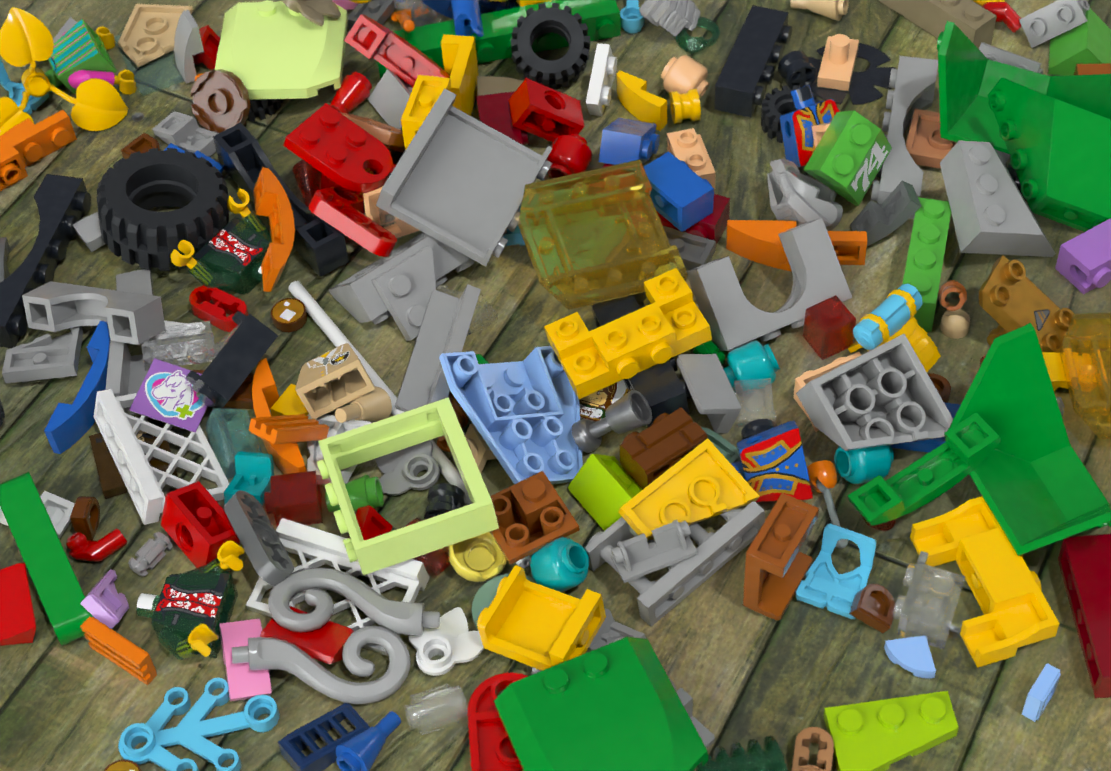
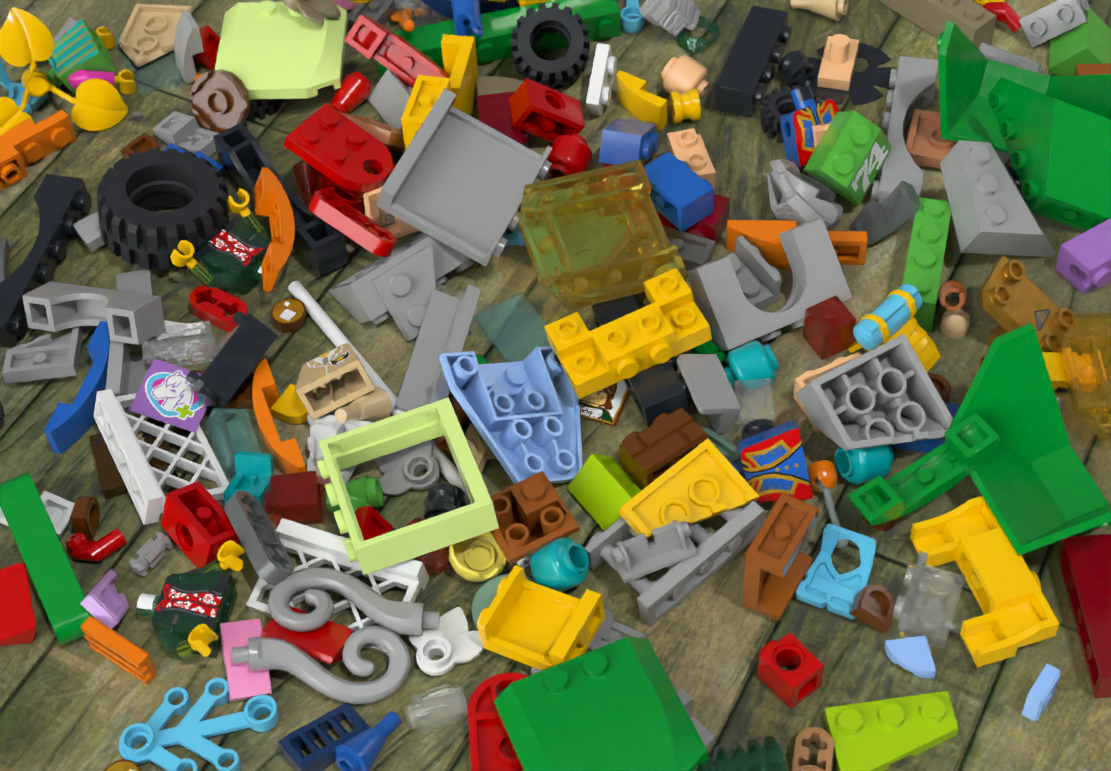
orange tile [248,414,329,445] -> none
flat silver piece [572,390,652,453] -> none
none -> clear light blue piece [474,292,551,362]
none -> light grey bracket [722,236,782,310]
none -> red brick [758,632,824,709]

